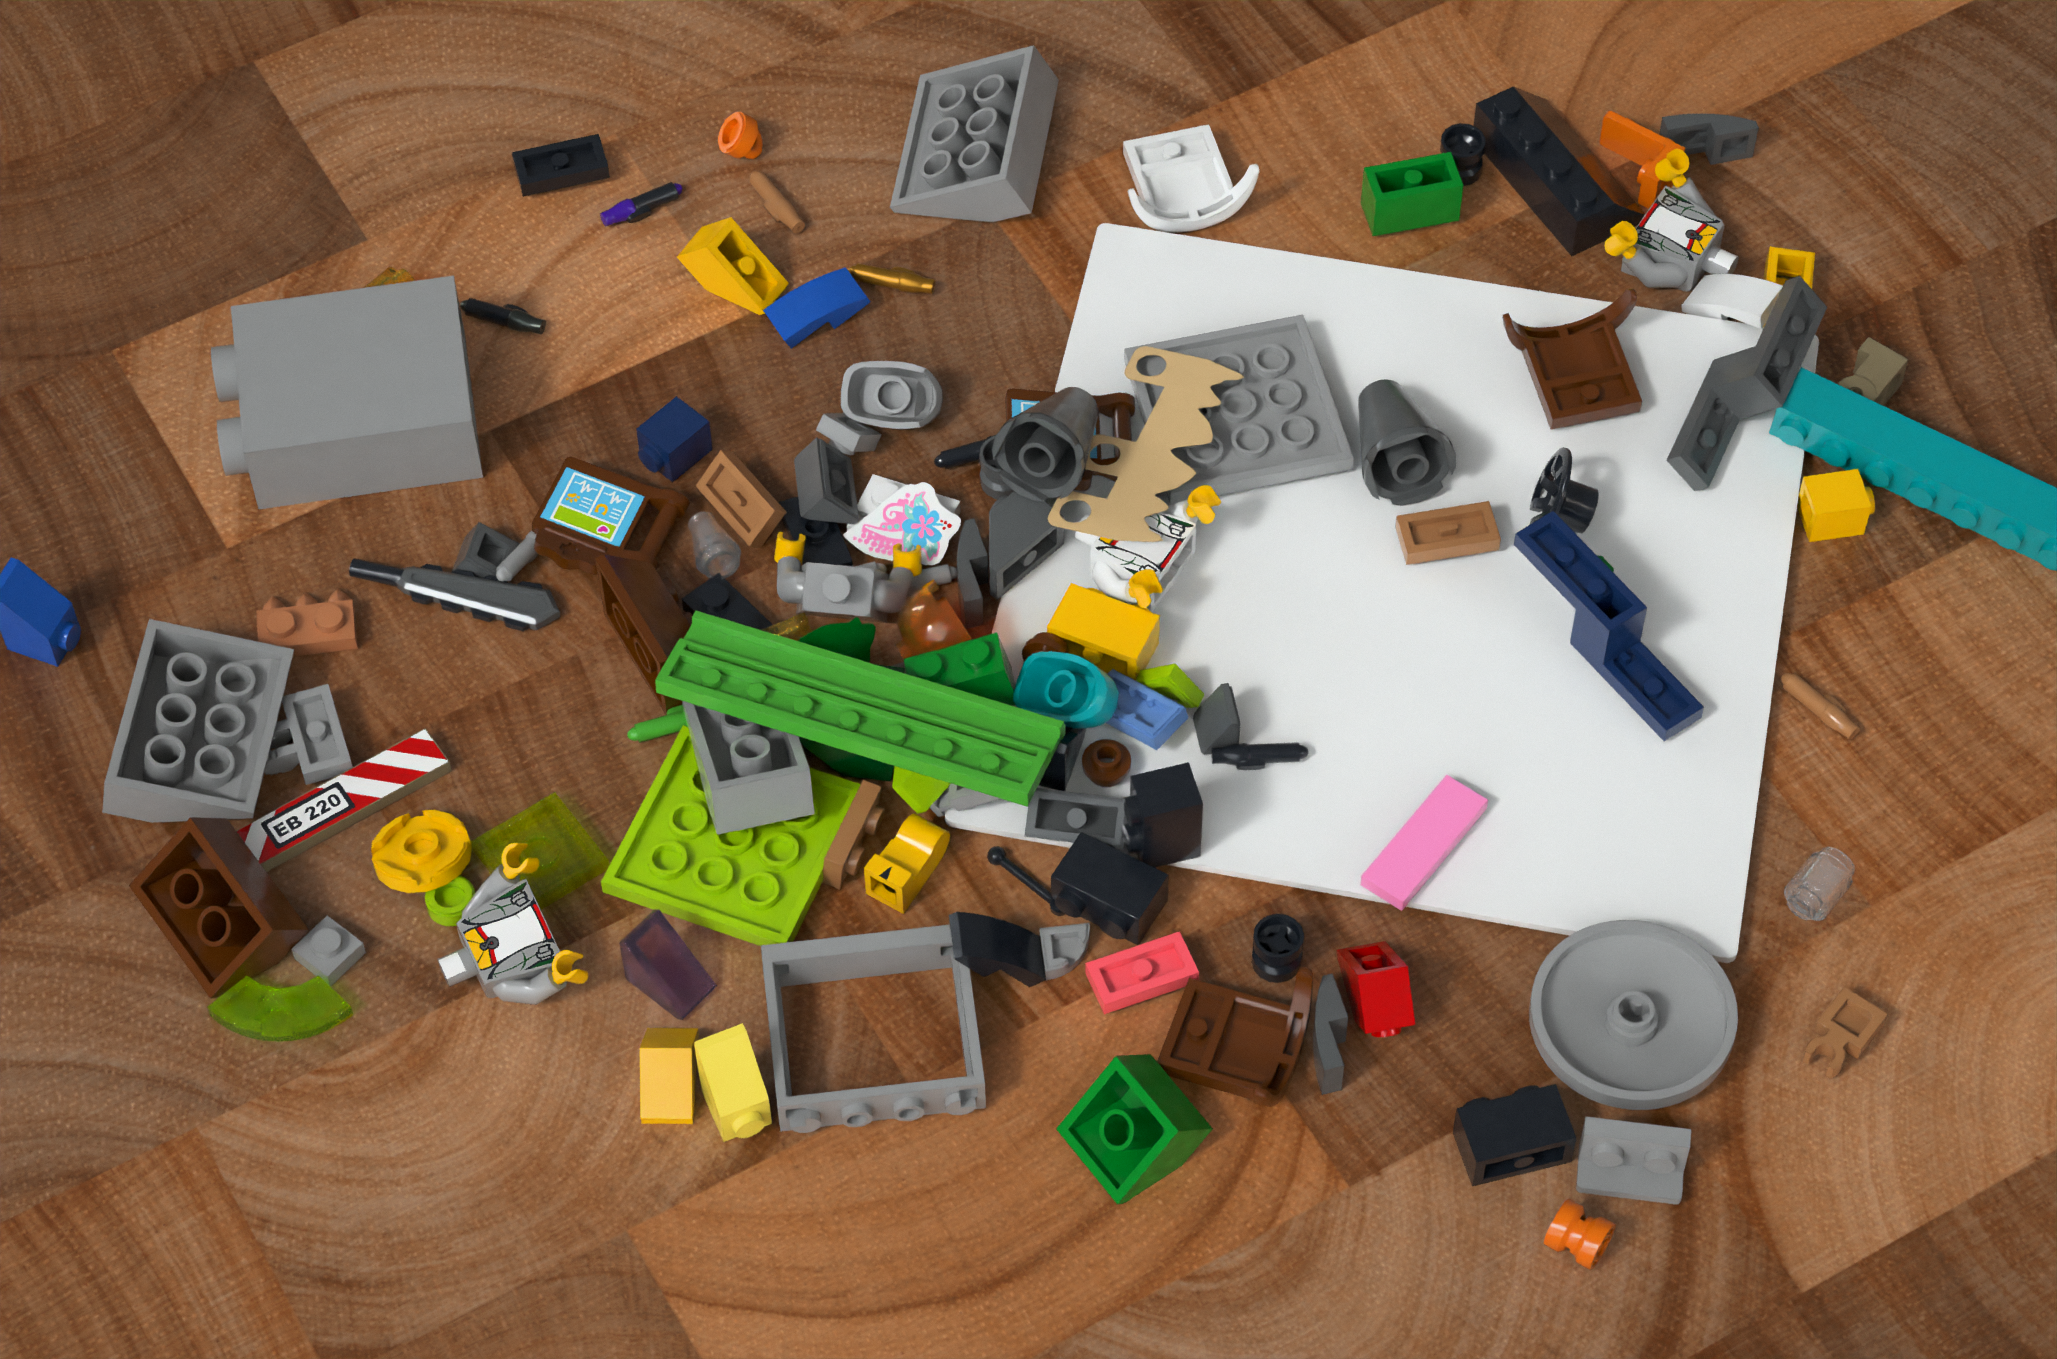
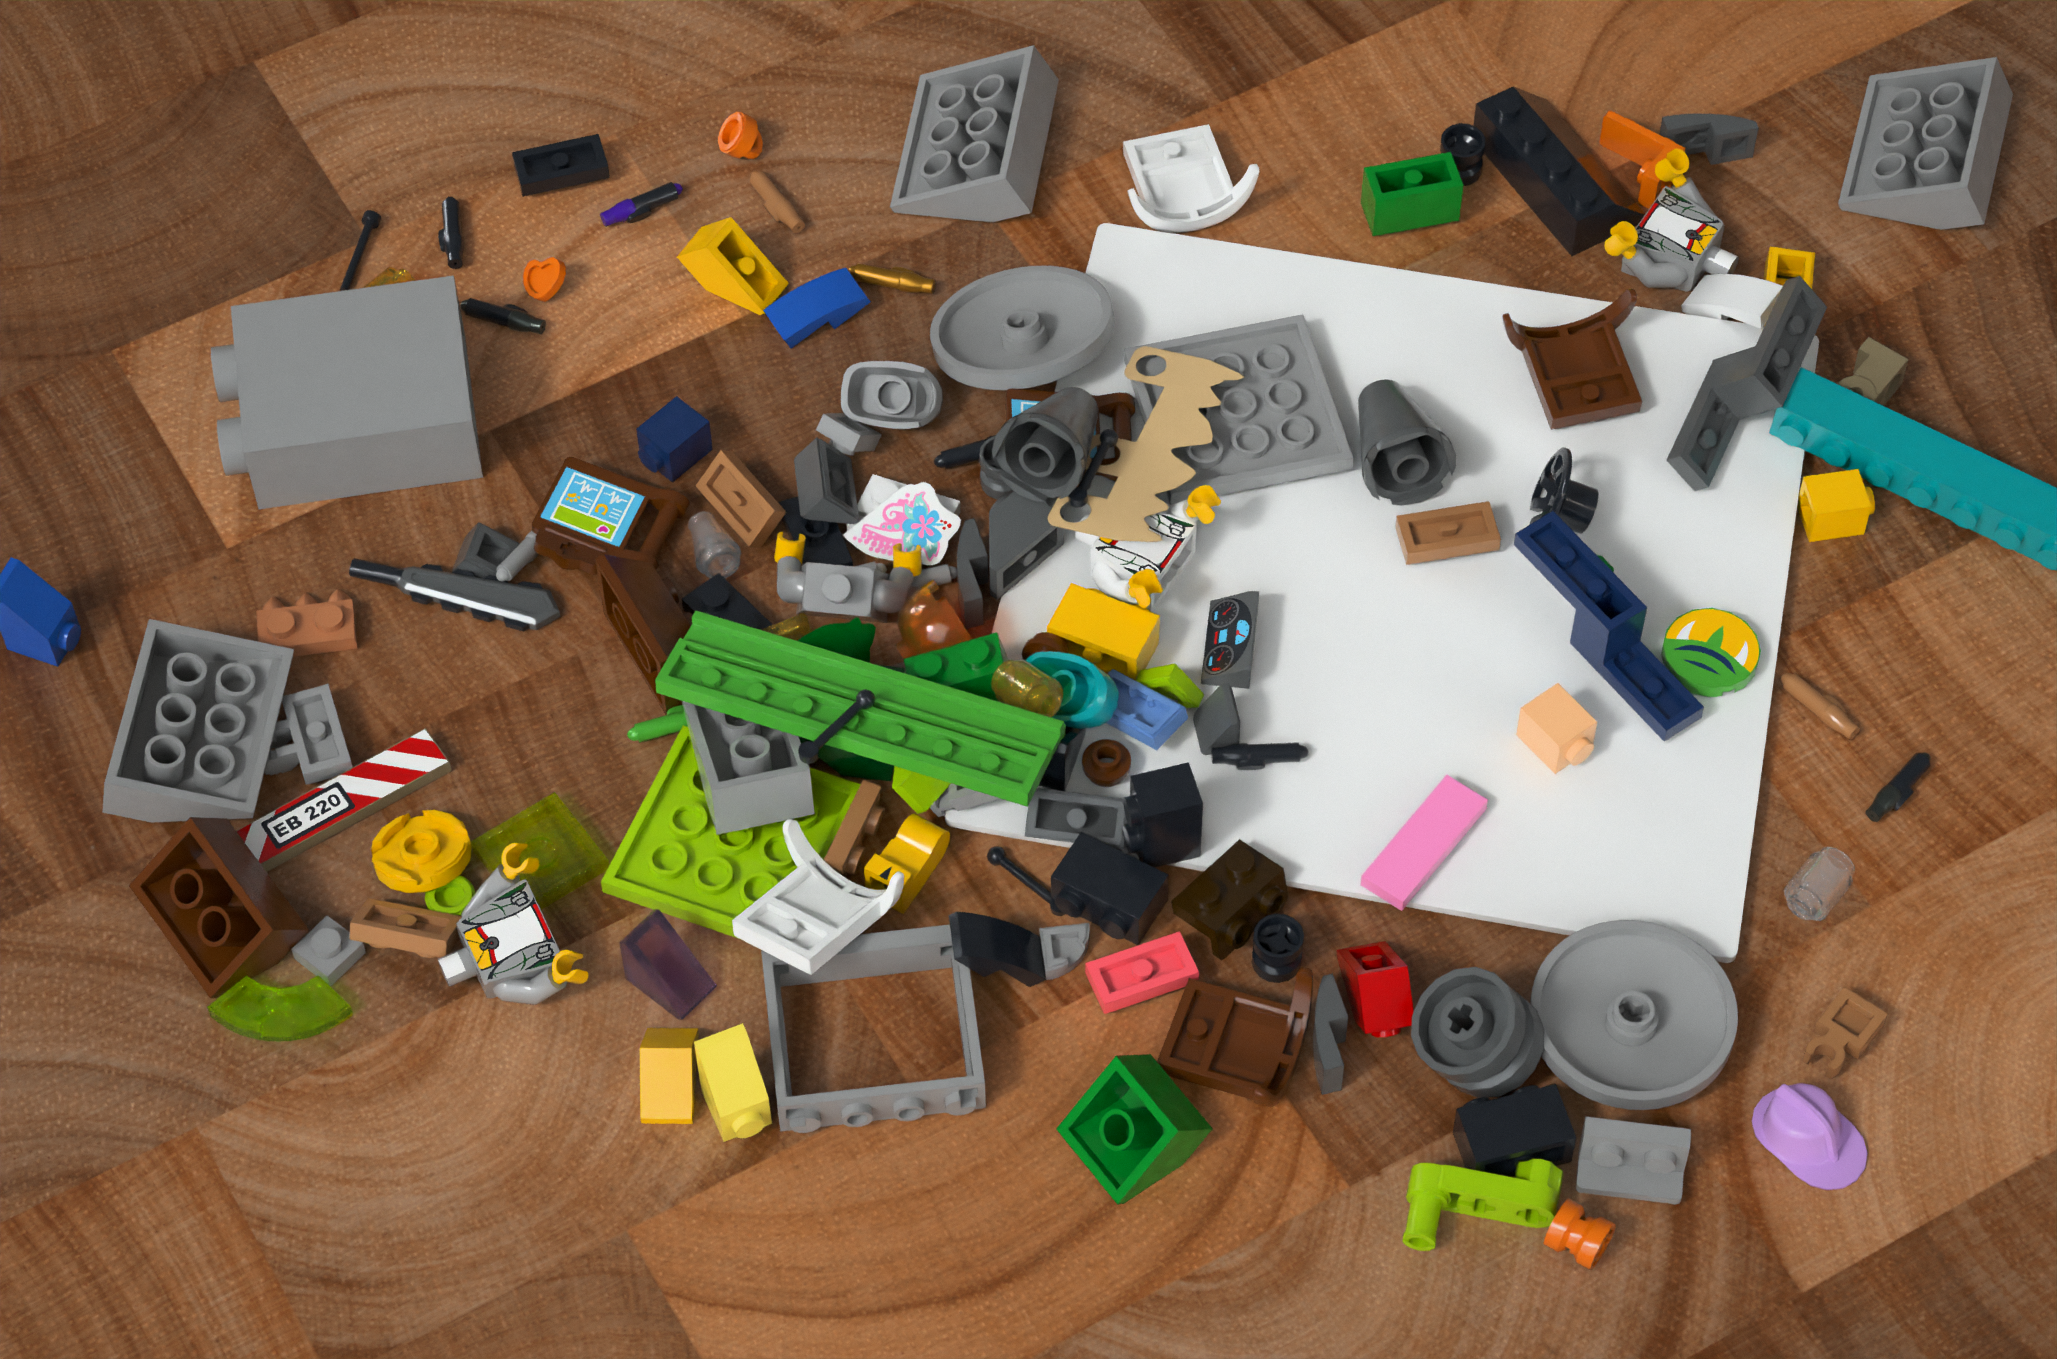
none -> black piece [340,210,381,291]
none -> medium nougat plate [350,898,462,958]
none -> black piece [438,196,464,269]
none -> orange piece [523,257,566,302]
none -> white piece [732,819,904,975]
none -> black hinge [798,689,876,764]
none -> light grey dish [930,266,1115,390]
none -> clear yellow brick [991,660,1063,718]
none -> black hinge [1068,429,1118,508]
none -> dark brown bracket [1171,839,1288,960]
none -> slope [1201,591,1259,689]
none -> lime beam [1402,1158,1563,1251]
none -> dark grey wheel [1411,967,1544,1098]
none -> light nougat brick [1516,683,1597,774]
none -> tile [1661,608,1761,697]
none -> lavender piece [1752,1083,1868,1190]
none -> light grey slope [1838,57,2013,230]
none -> piece [1866,752,1930,822]

